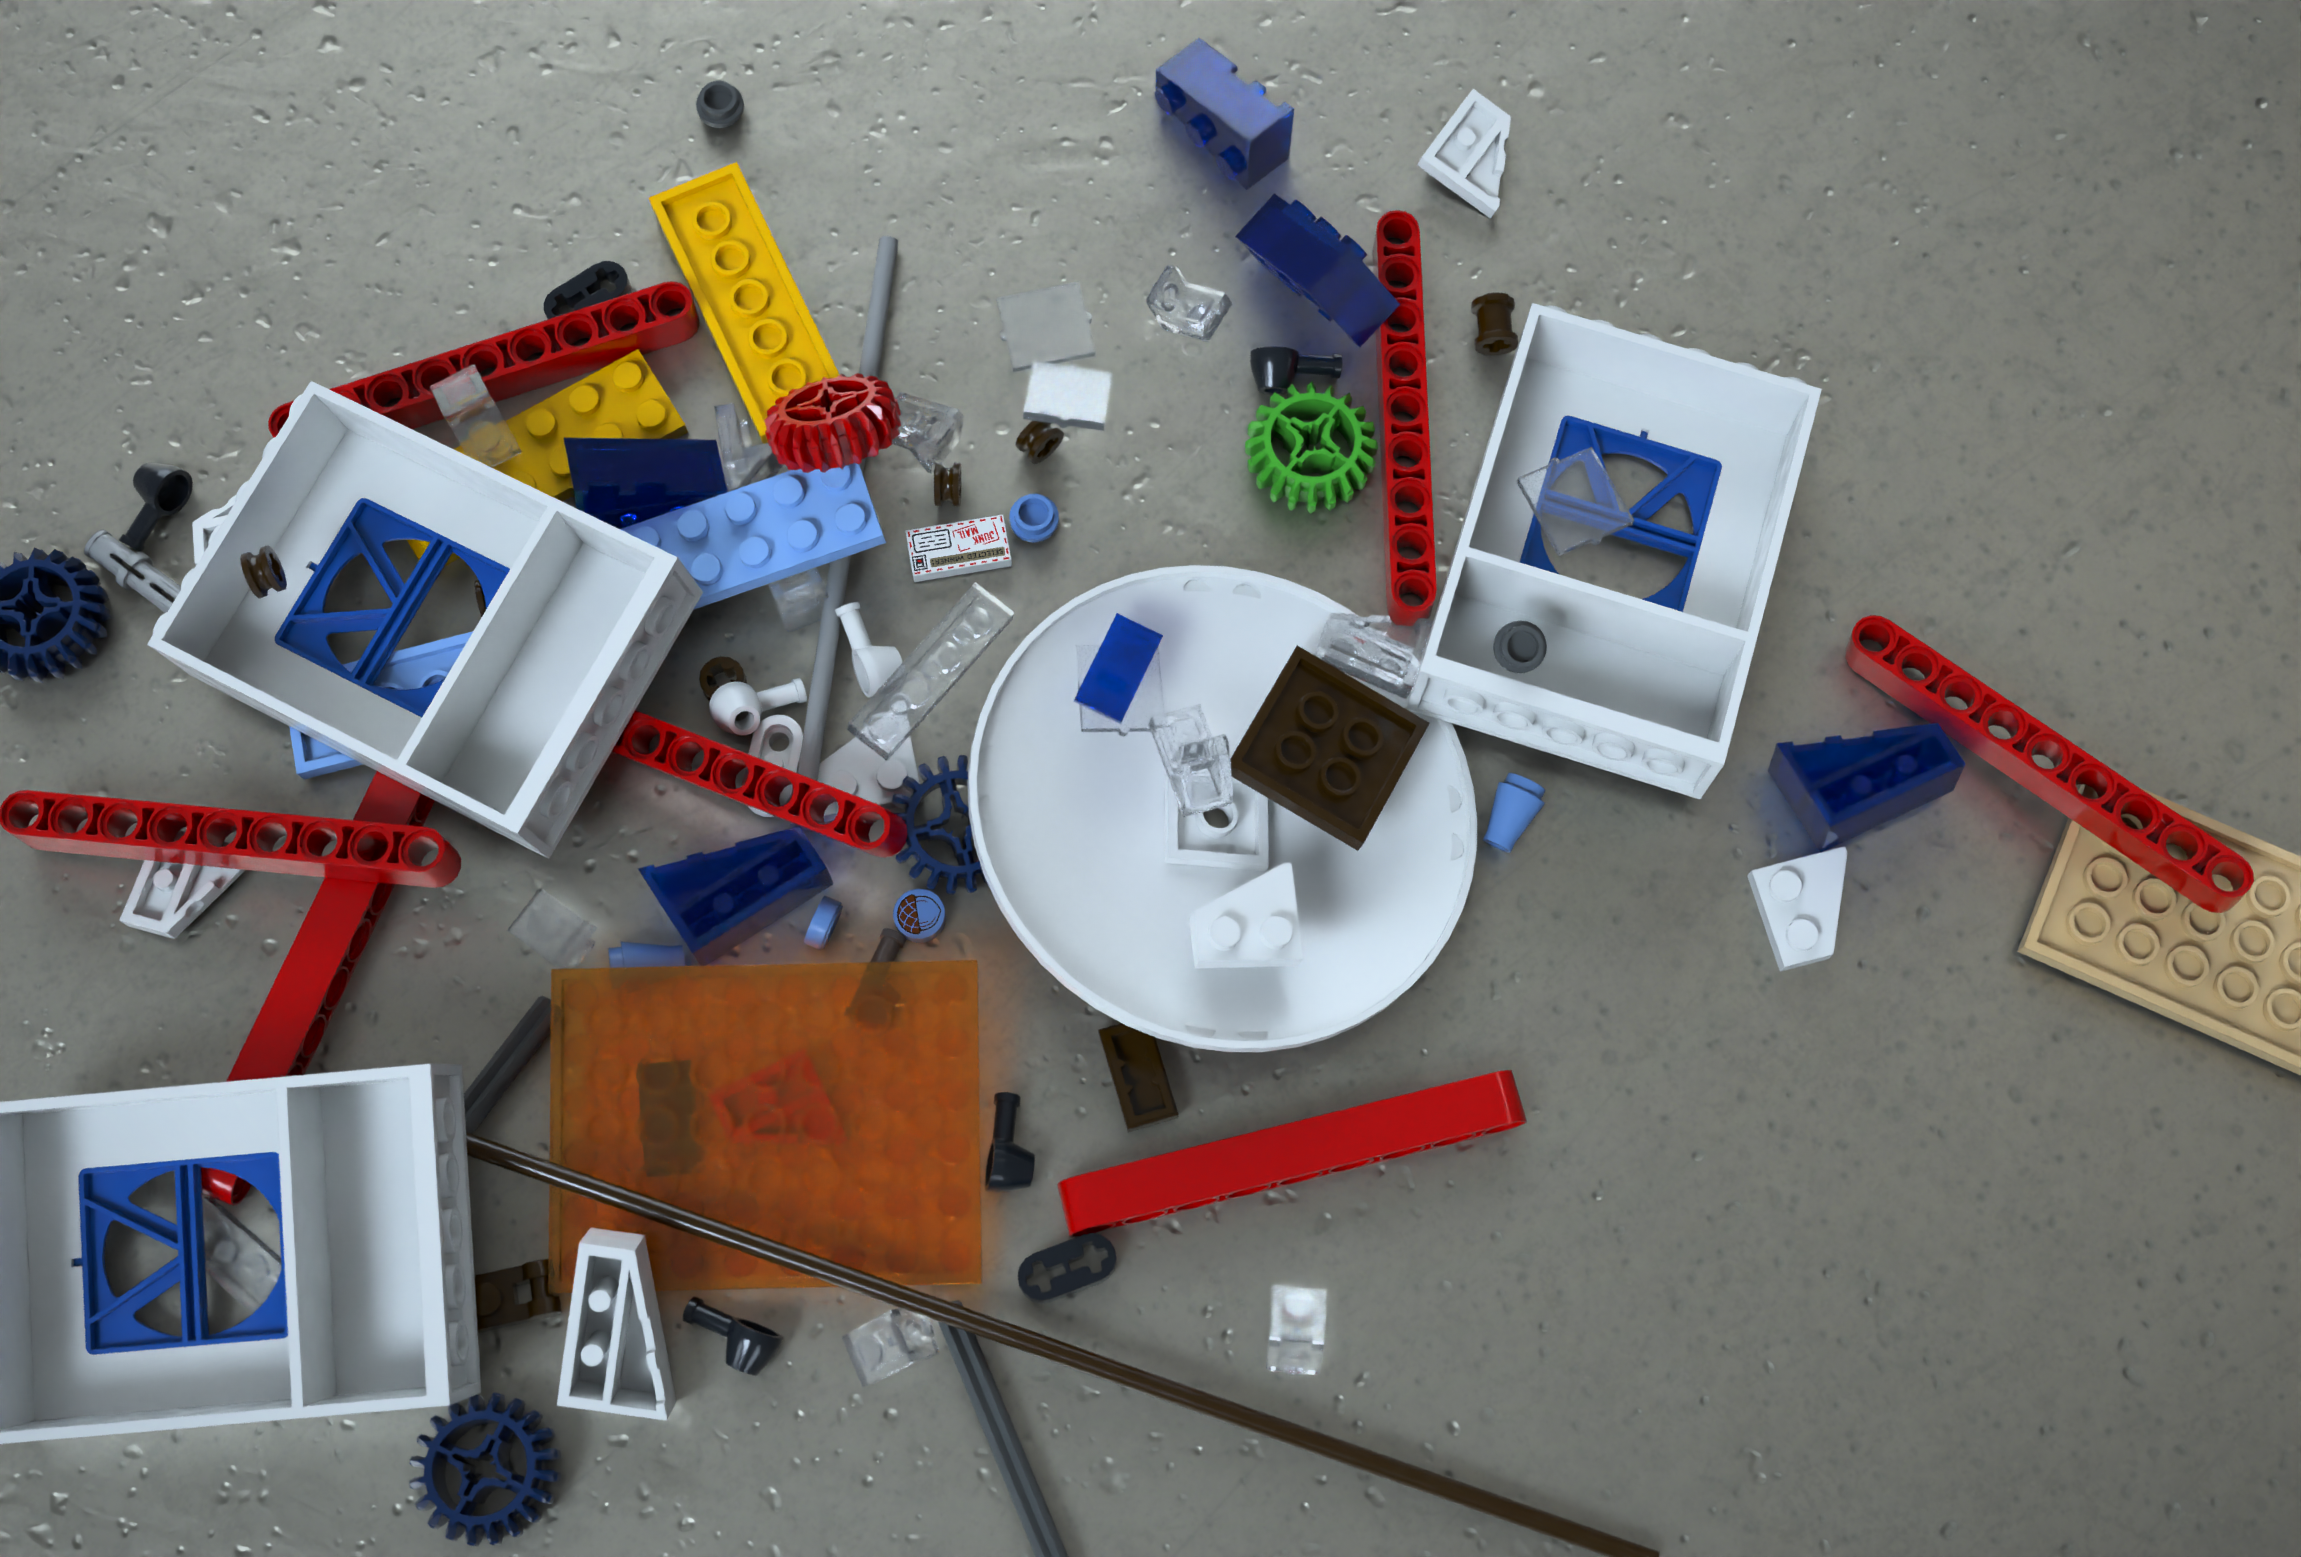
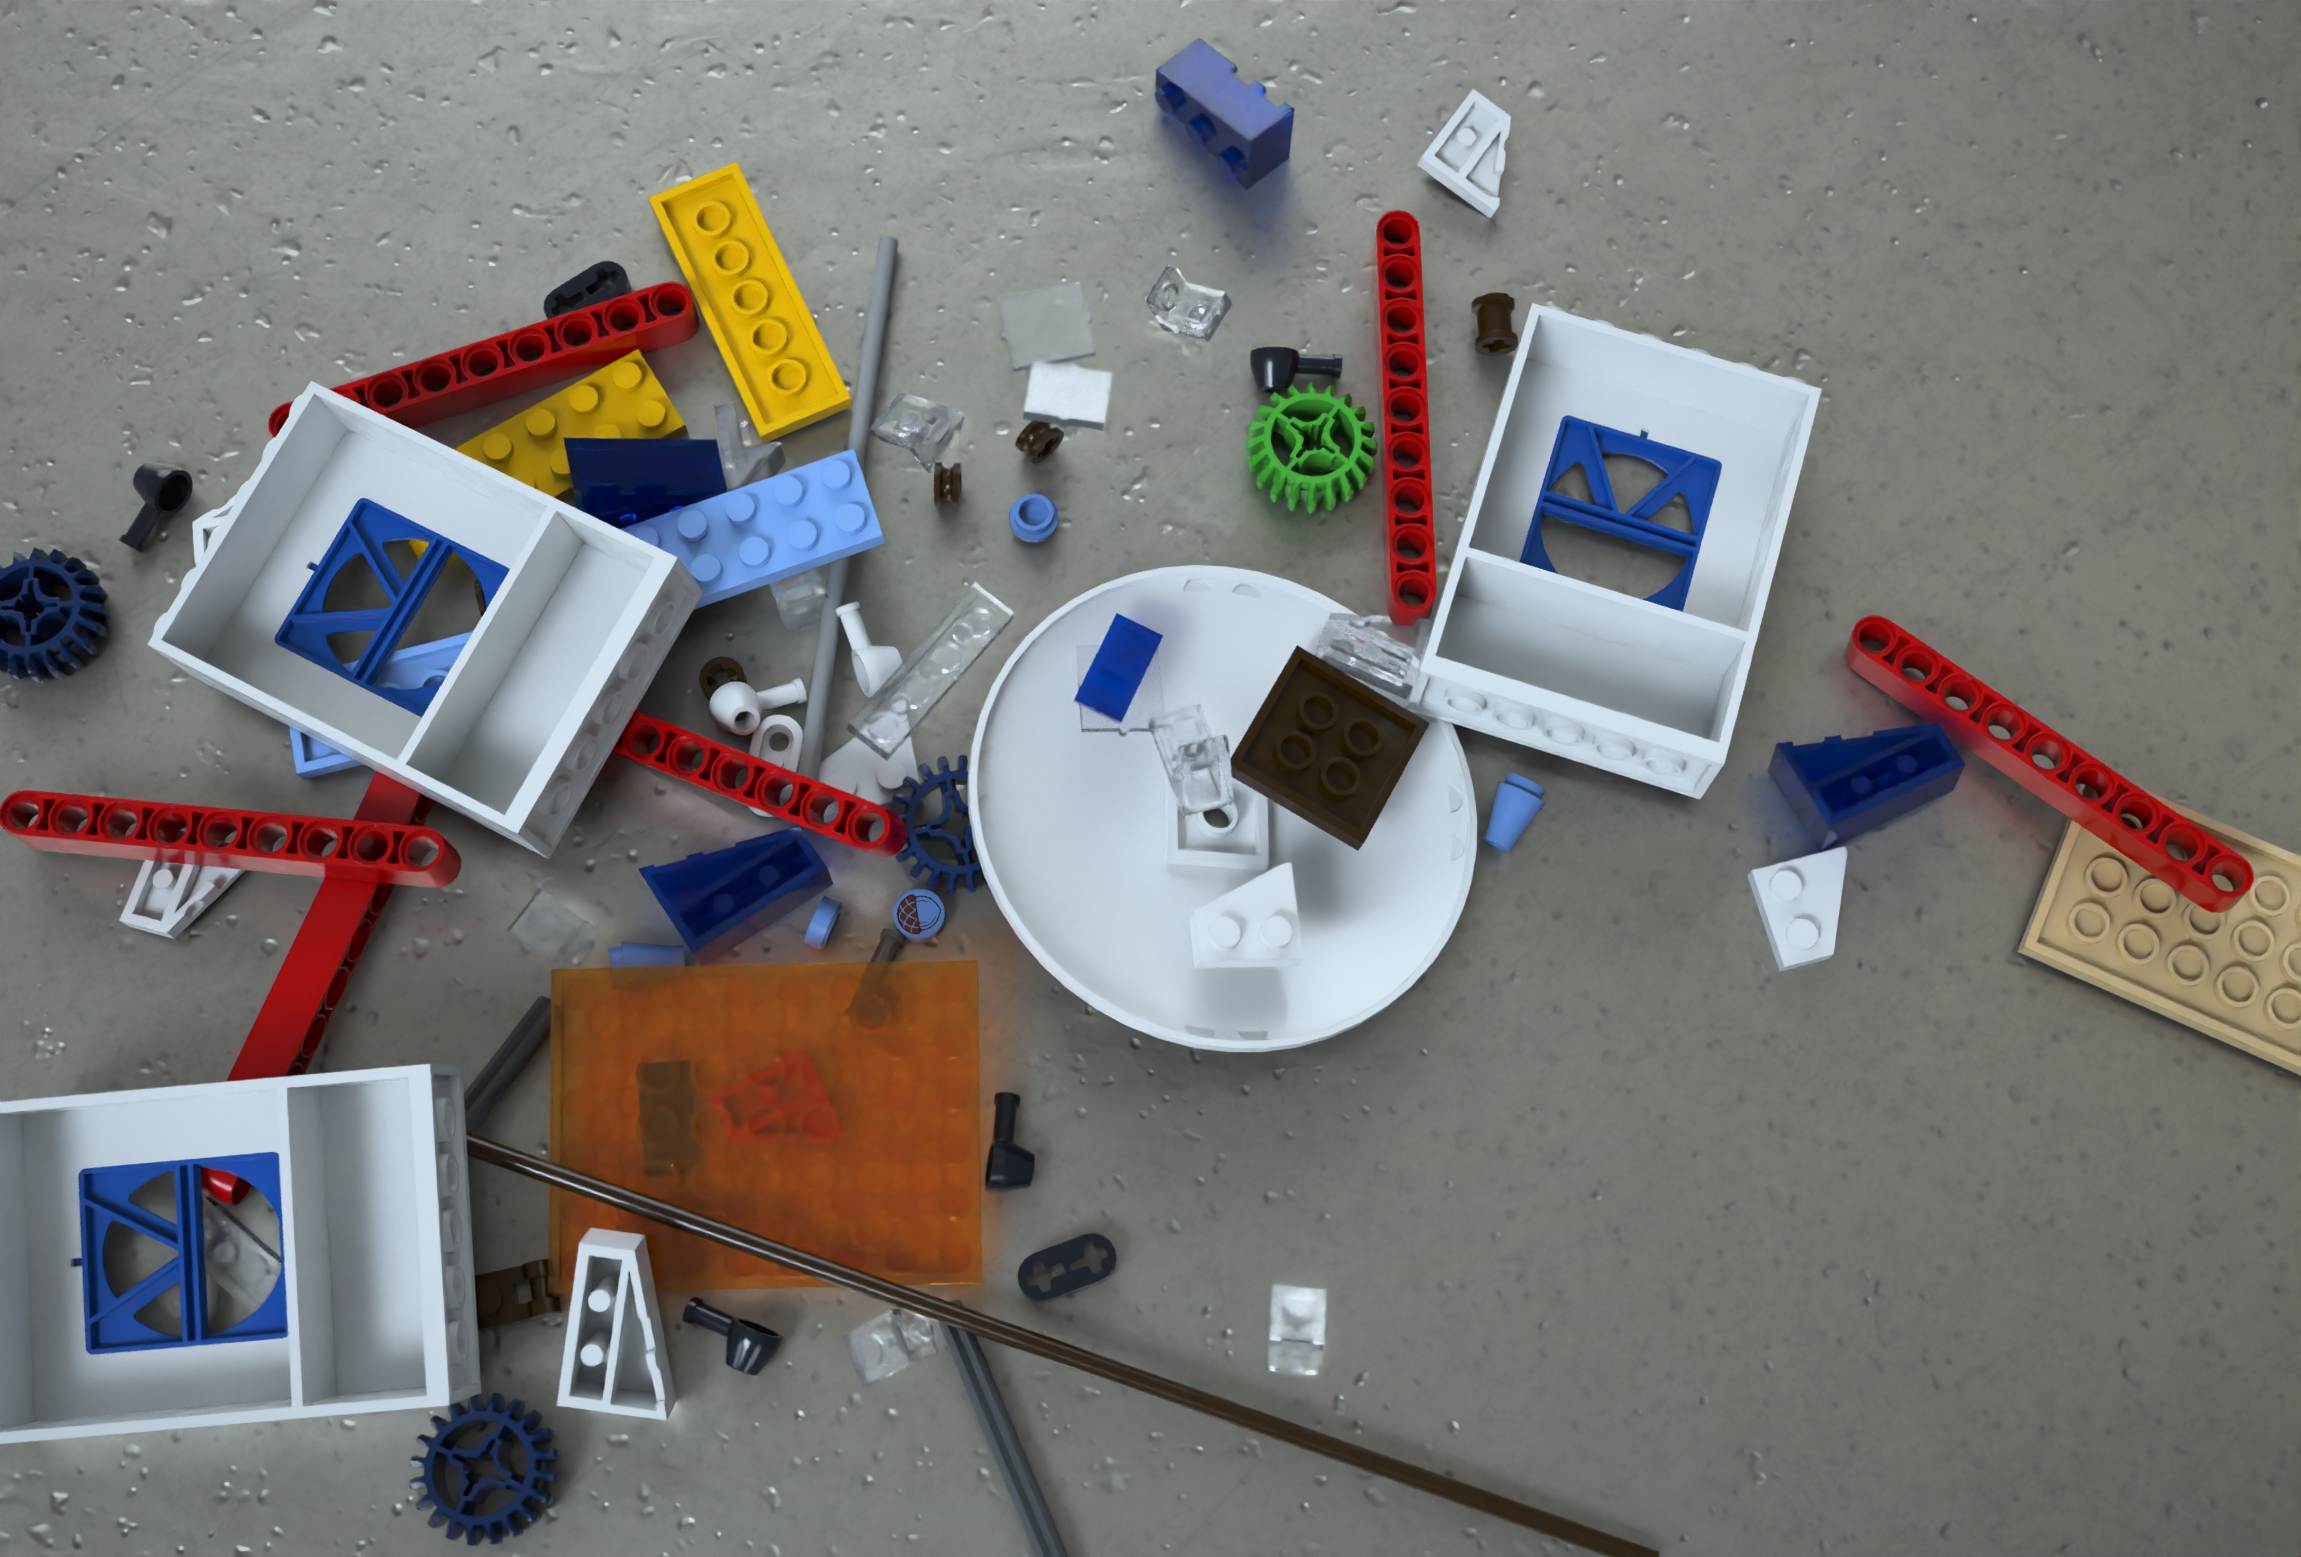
light grey pin [84,530,181,613] -> none
dark brown bush [240,545,287,598] -> none
clear slope [430,364,522,468] -> none
dark grey plate [696,81,744,128] -> none
red gear [764,373,901,473] -> none
tile [905,515,1012,582] -> none
red beam [1057,1070,1527,1237] -> none
dark brown plate [1098,1023,1179,1133] -> none
clear blue wedge [1235,193,1400,348] -> none
dark grey plate [1493,621,1547,673] -> none
clear piece [1517,447,1634,556] -> none

